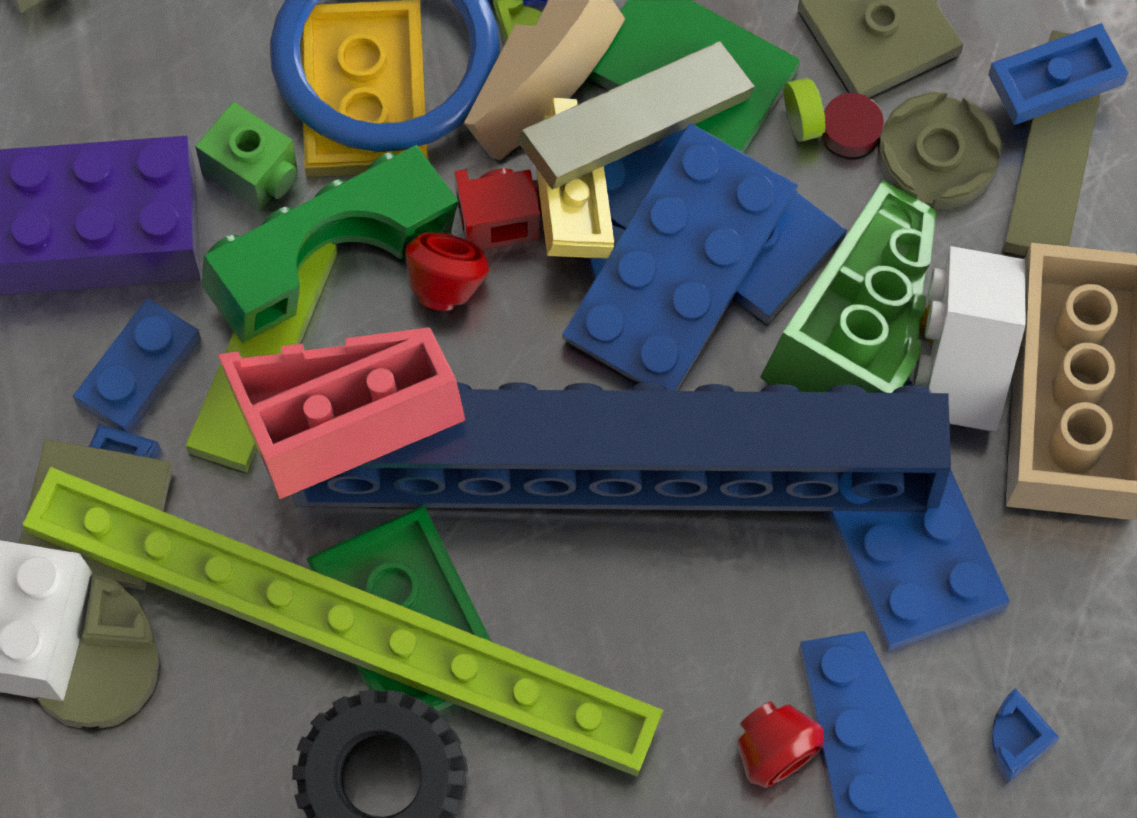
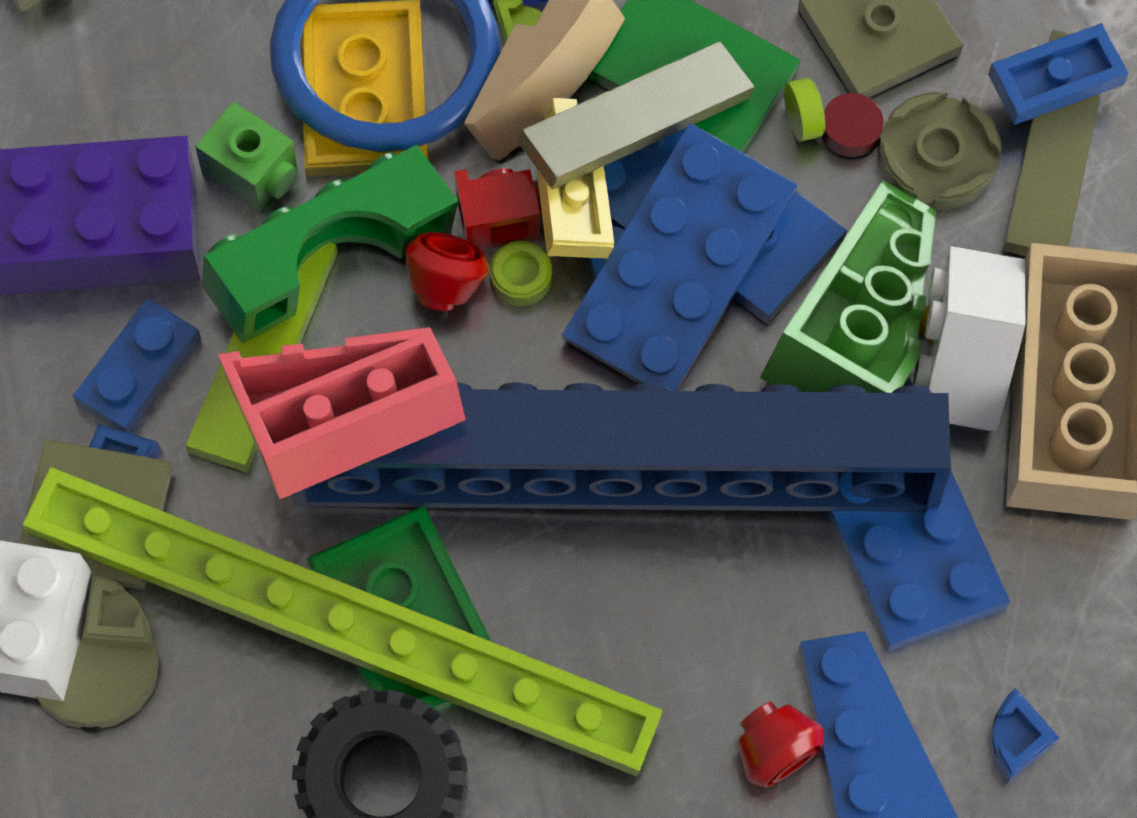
none -> lime tile [489,241,552,307]

